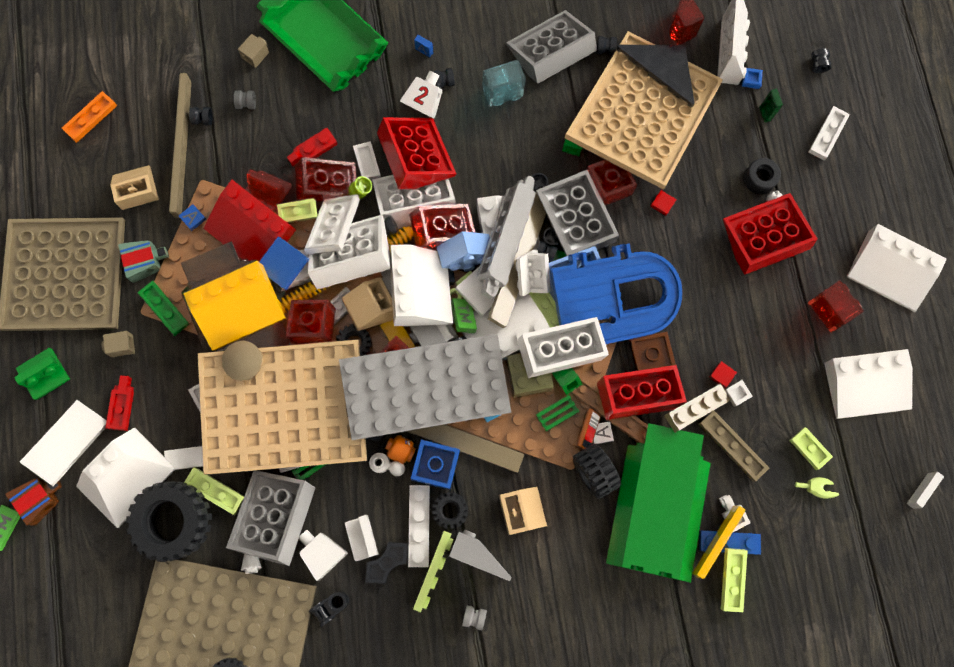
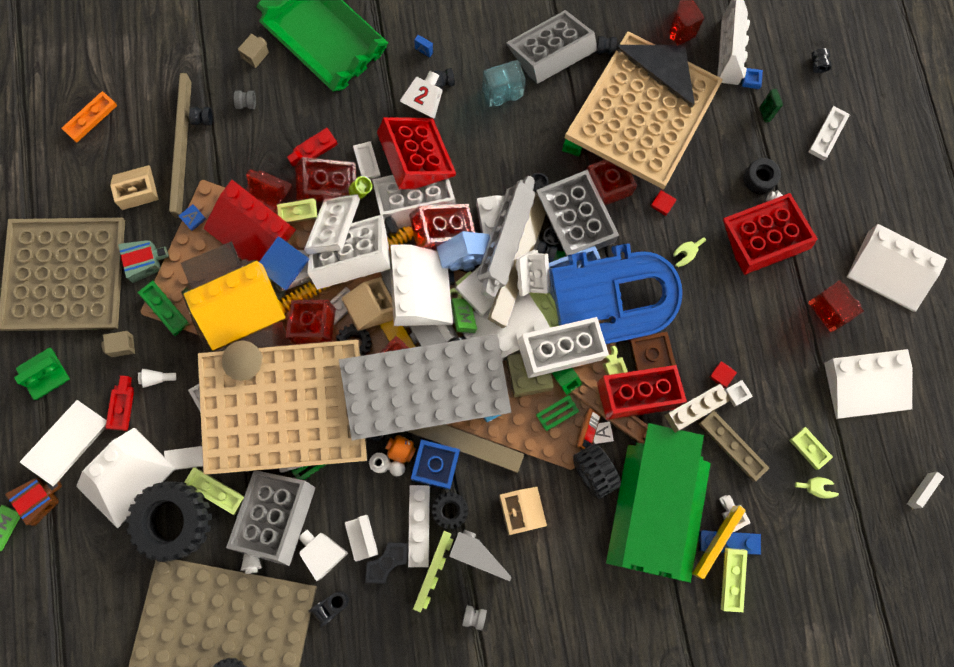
none -> white cone [138,368,176,388]
none -> yellowish green plate [603,346,628,375]
none -> yellowish green hand [673,237,706,267]

